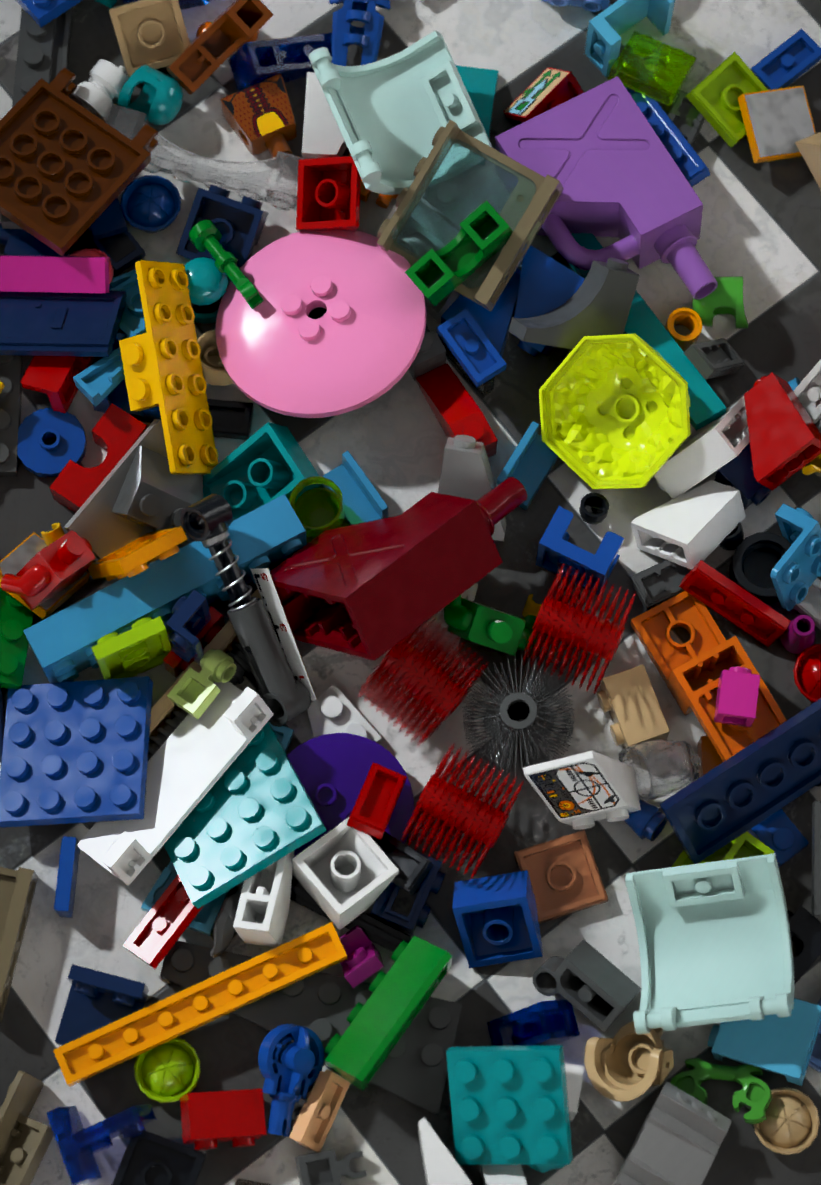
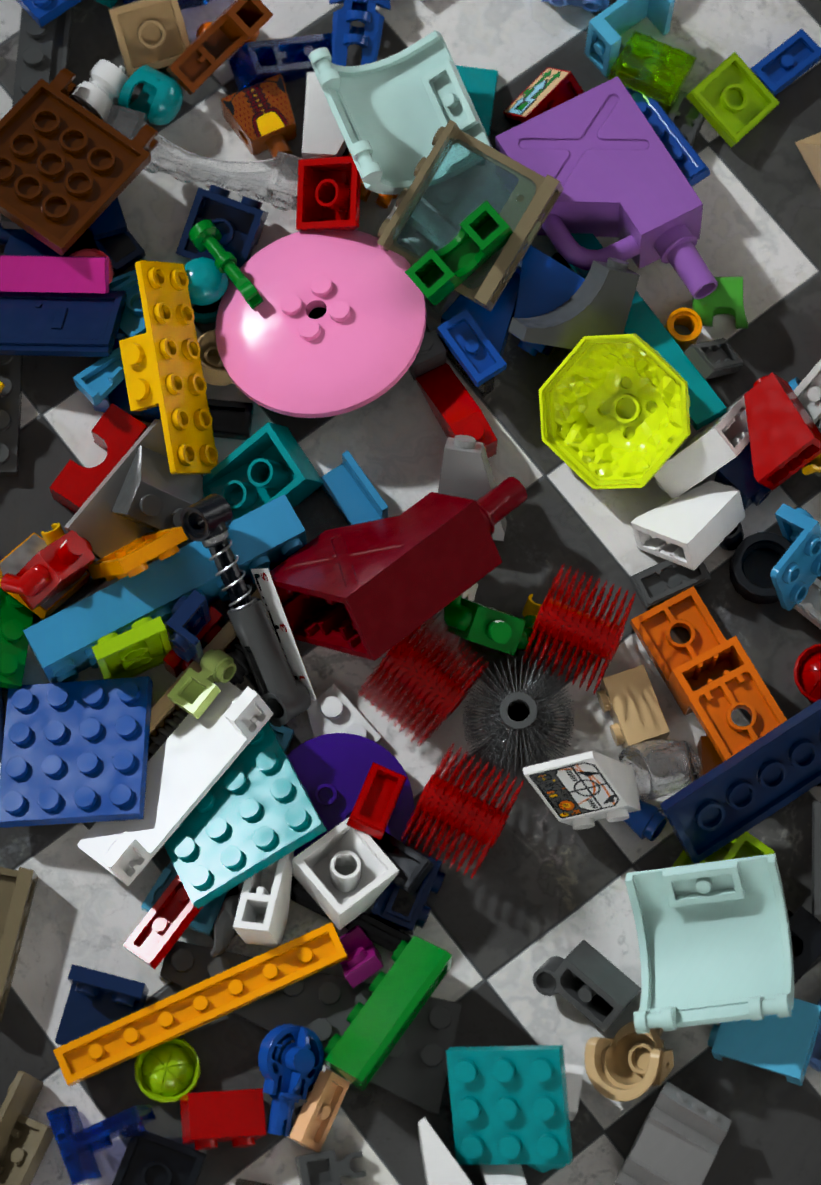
blue plate [17,407,87,478] -> none
red panel [21,356,95,414] -> none
blue tile [54,836,80,918] -> none
blue hat [120,175,181,233] -> none
clear neon green helmet [289,476,345,538] -> none
blue slope [452,870,543,968] -> none
clear blue slope [487,999,580,1046] -> none
dark azure panel [496,421,558,510] -> none
nougat tile [514,830,608,924] -> none
blue panel [535,506,624,596] -> none
black hinge [579,493,609,525] -> none
bright green helmet [671,1058,772,1124] -> none
red tile [679,560,790,647] -> none
dark pink brick [714,667,760,727] -> none
flat silver tile [738,85,816,163] -> none
blue plate [748,809,809,868] -> none
tan hat [754,1087,820,1155] -> none
magenta cone [780,615,816,654] -> none

